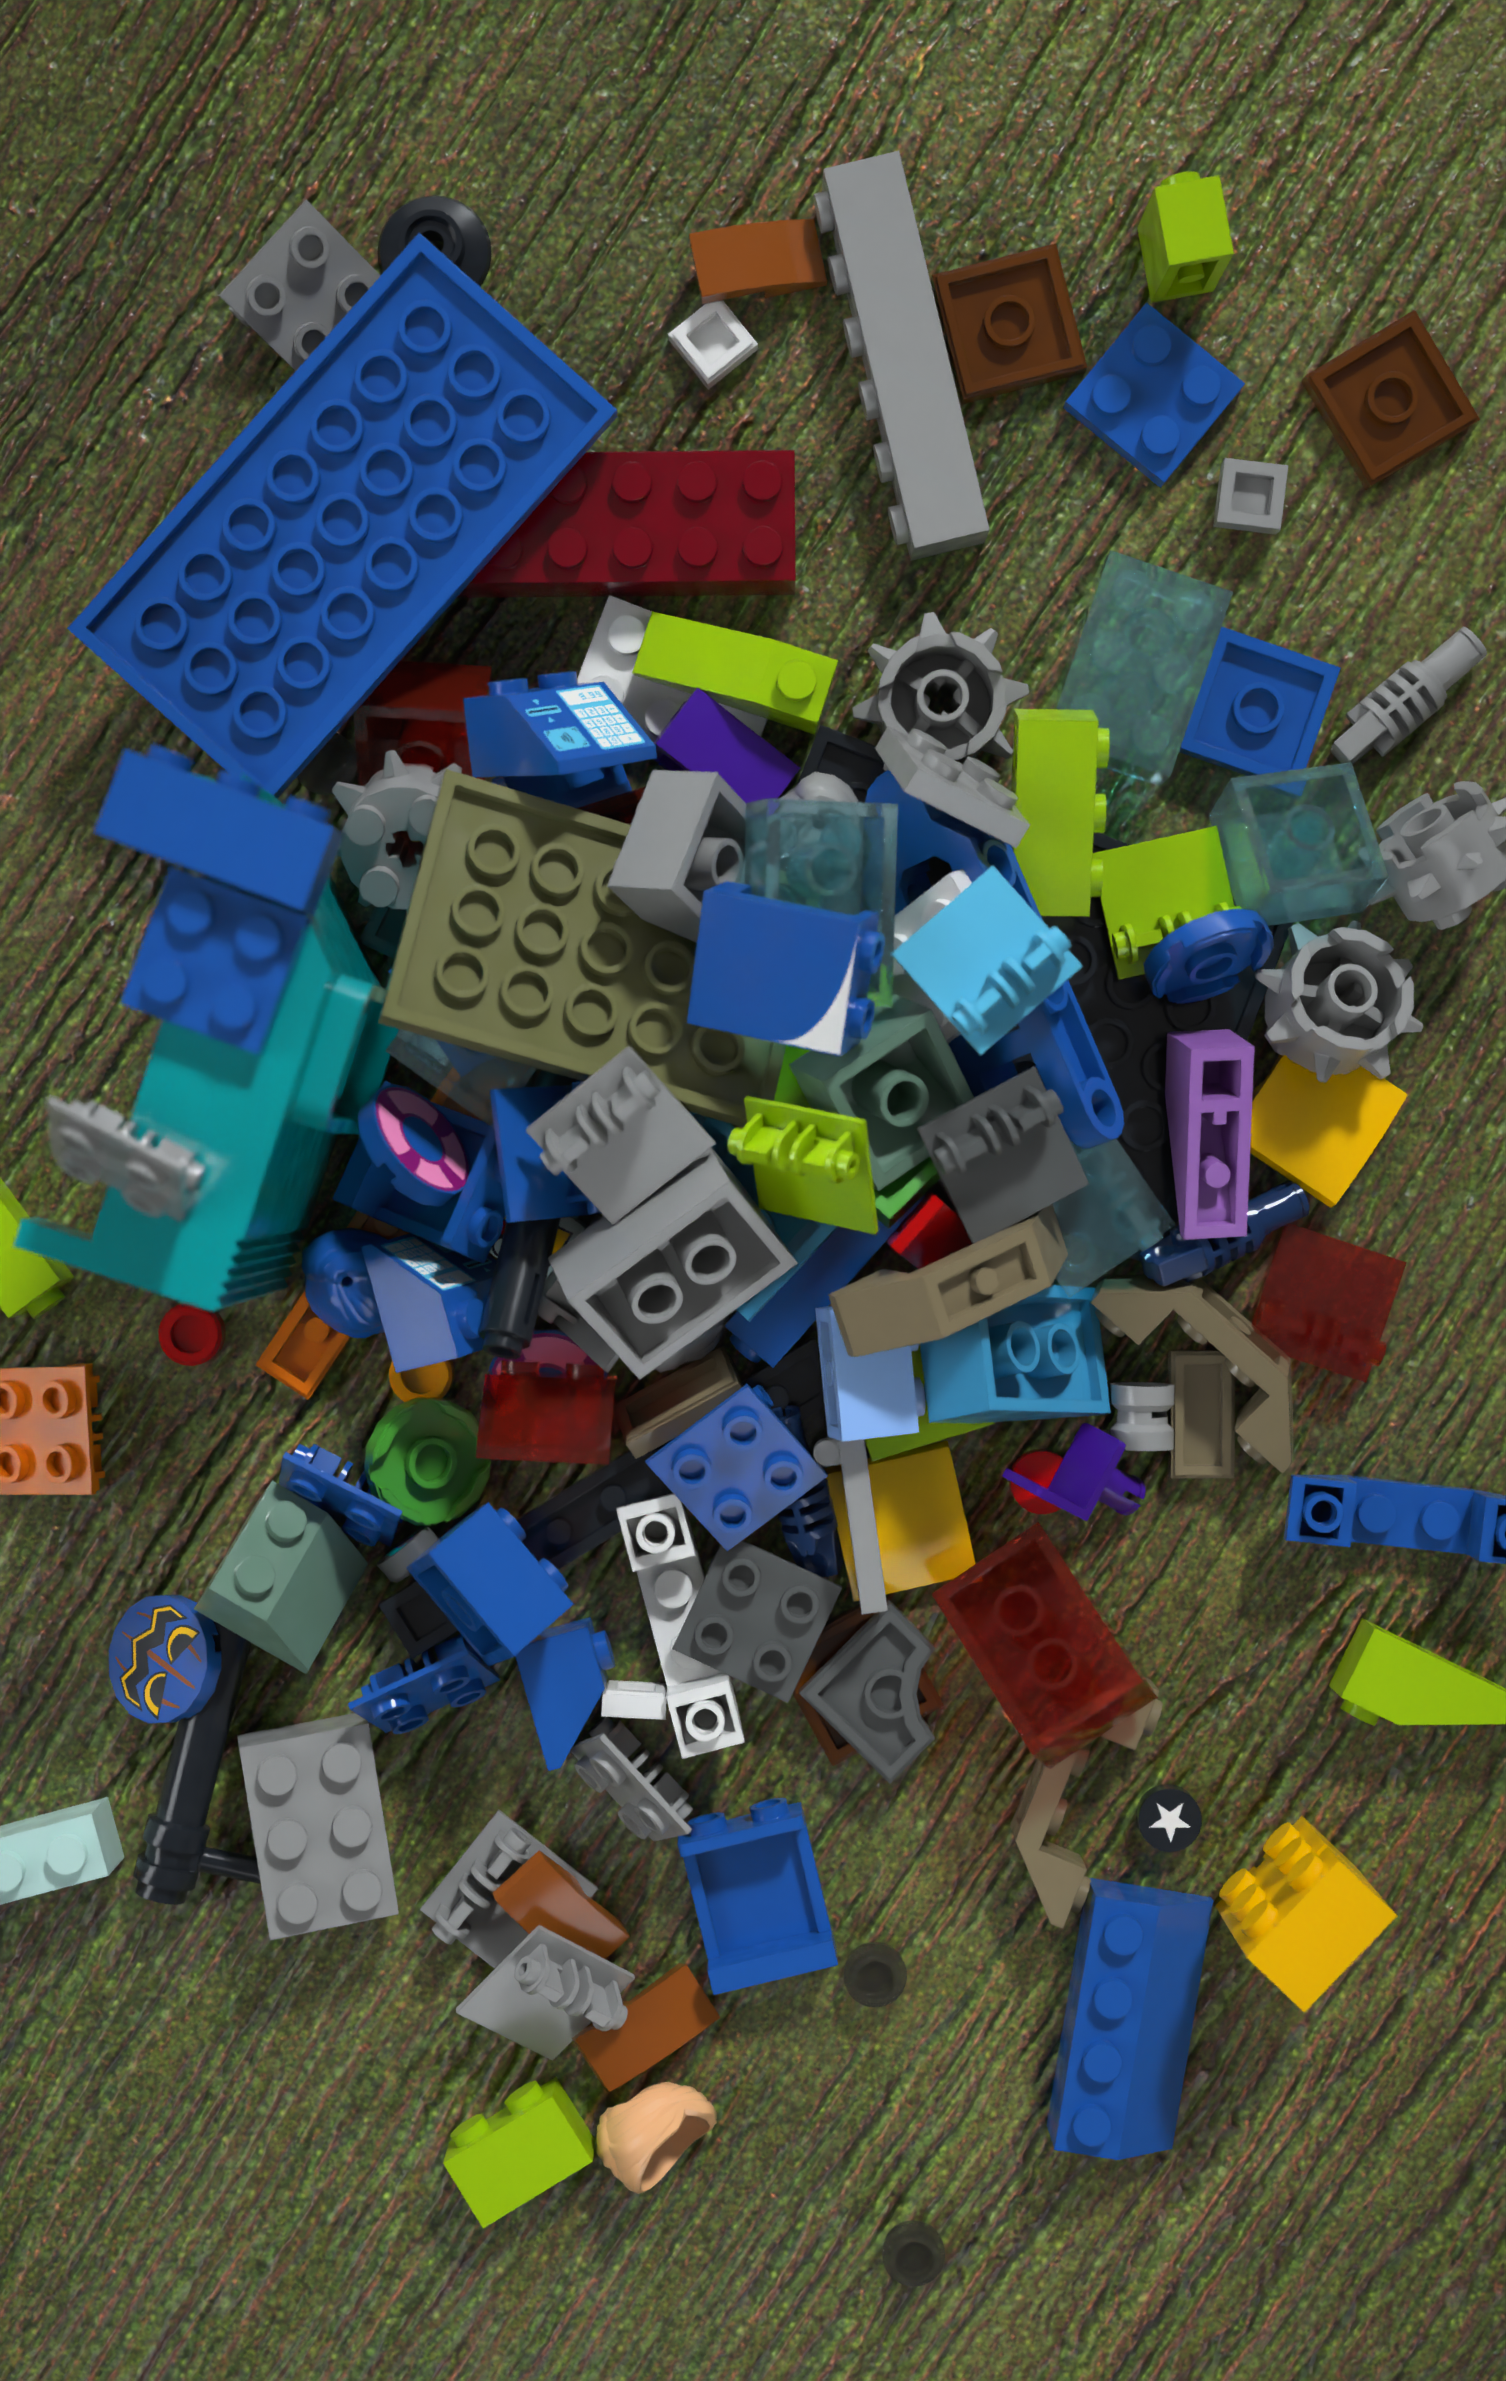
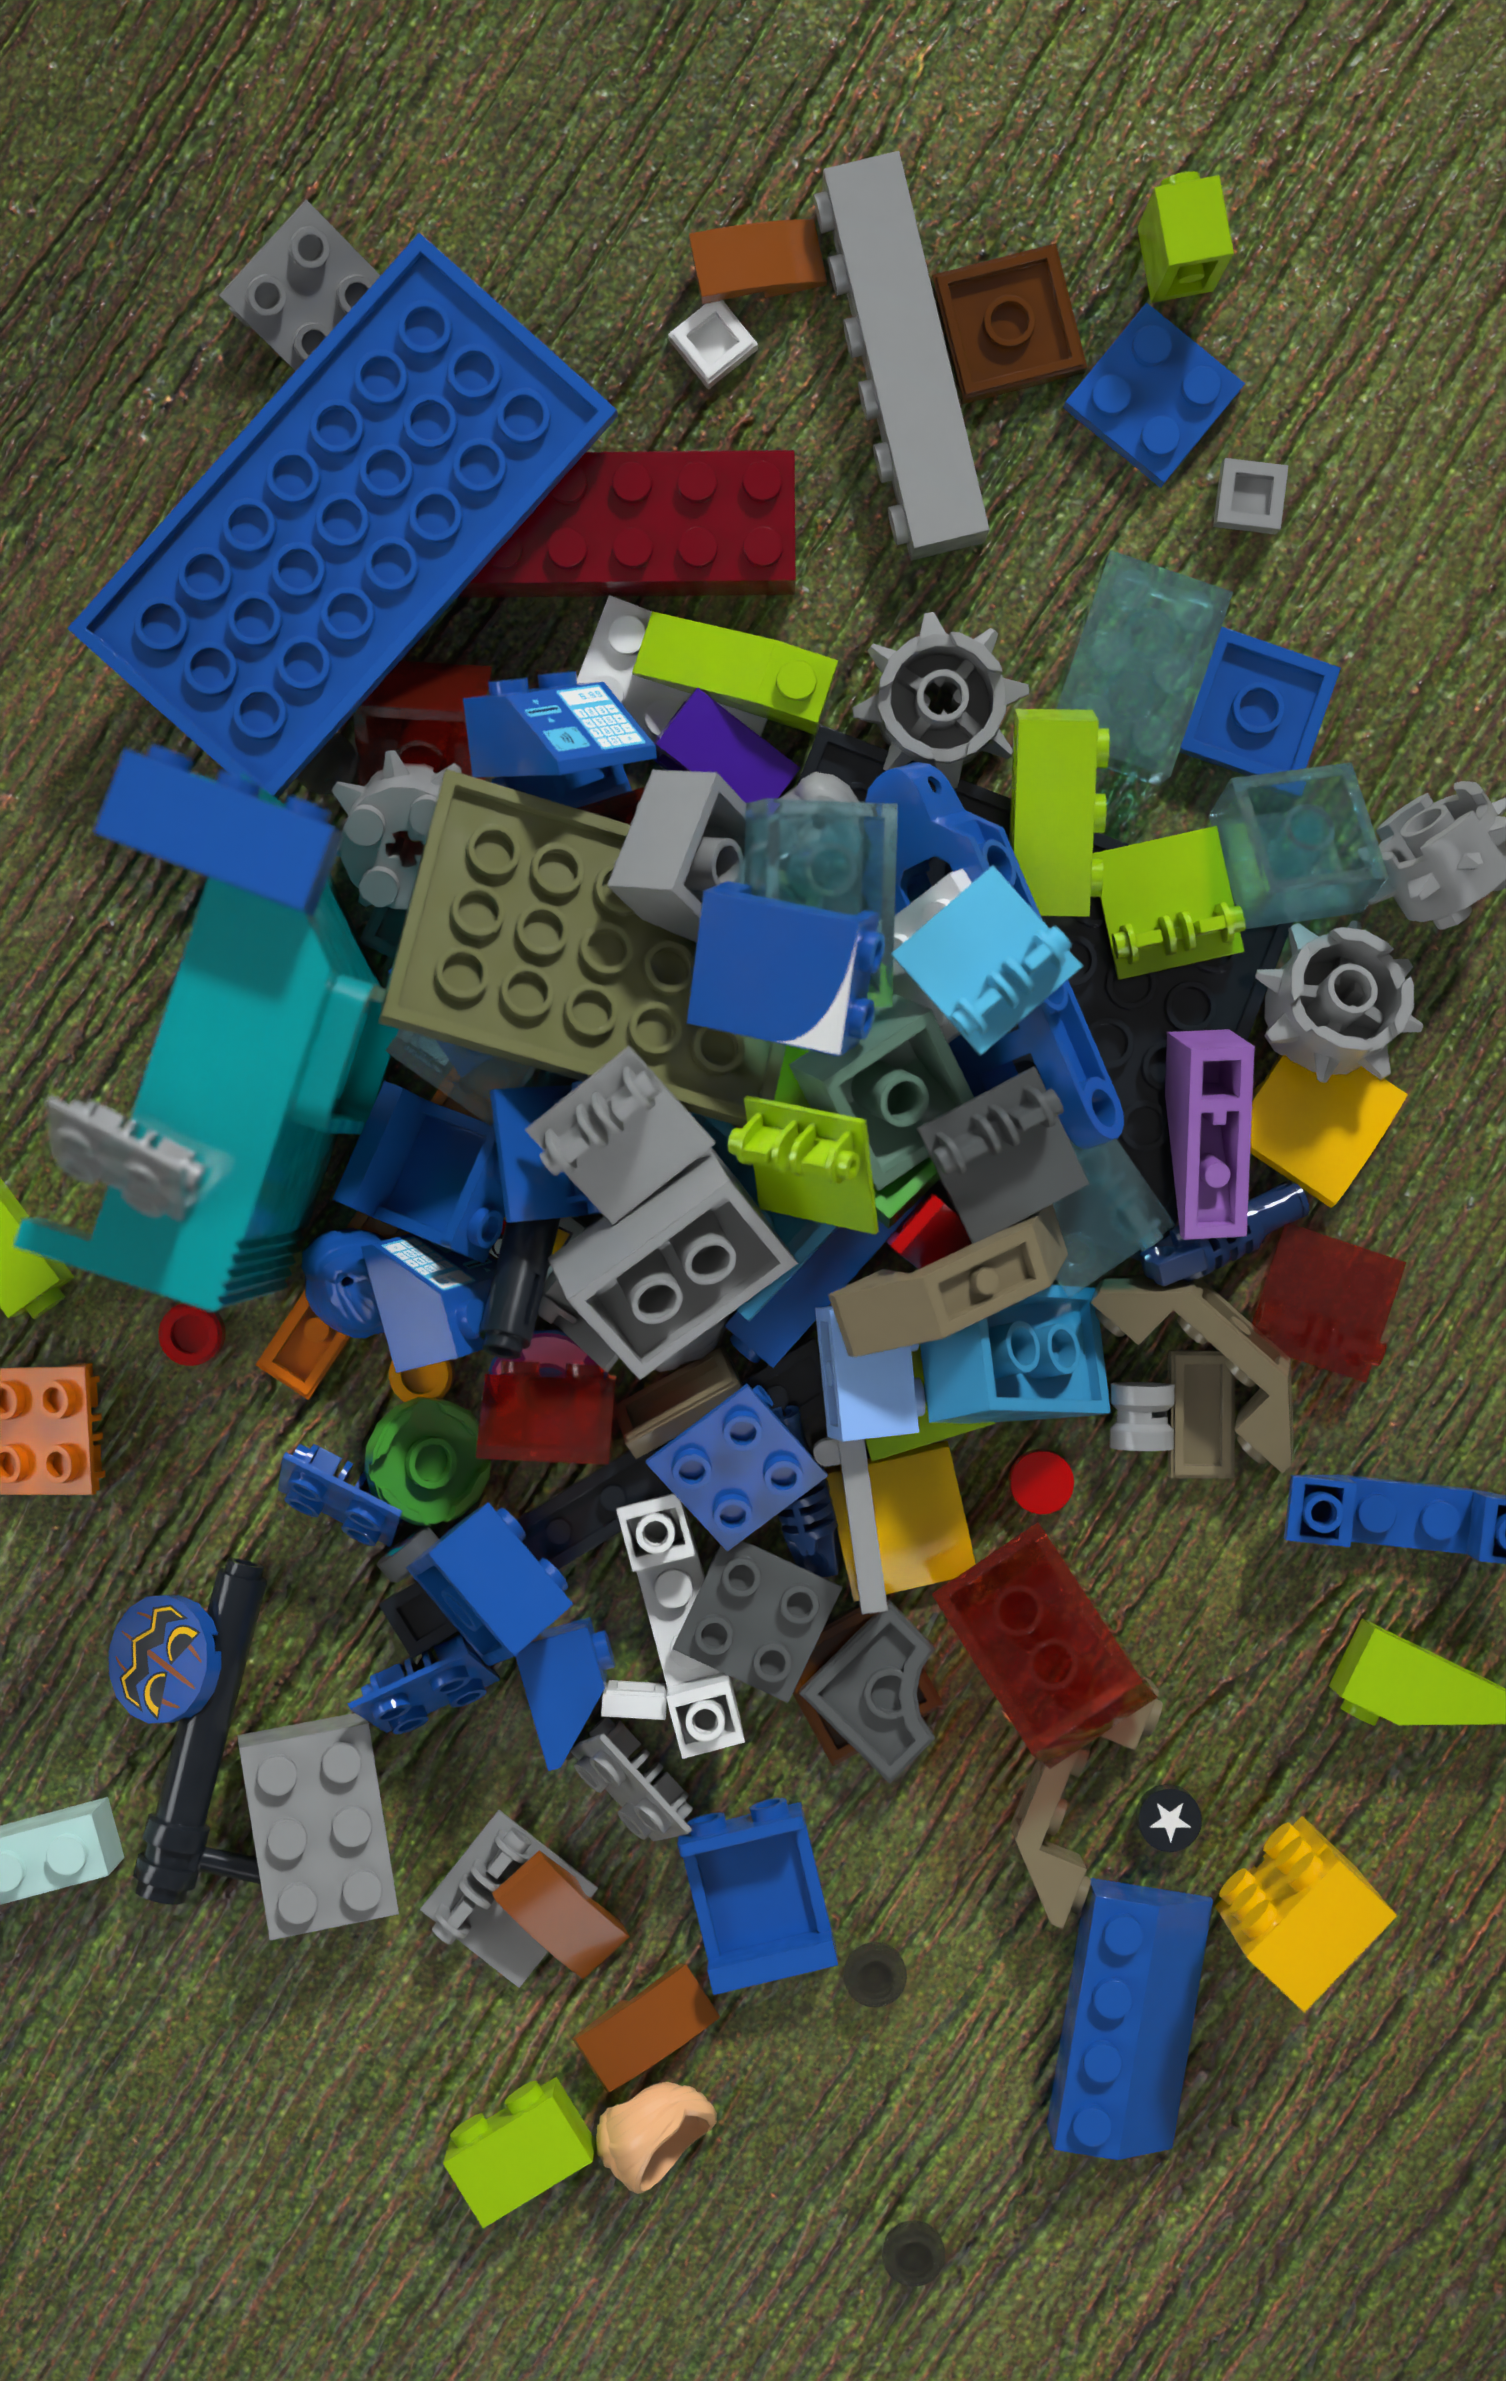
blue plate [120,866,312,1055] -> none
sand green slope [194,1481,368,1674] -> none
tile [358,1084,471,1207] -> none
black piece [377,196,492,287] -> none
light grey hinge [456,1925,635,2061] -> none
light grey plate [875,726,1030,848] -> none
dark purple bracket [1002,1423,1146,1521] -> none
blue tile [1144,908,1273,1004] -> none
reddish brown tile [1301,310,1480,490] -> none
light grey hinge [1330,627,1487,769] -> none

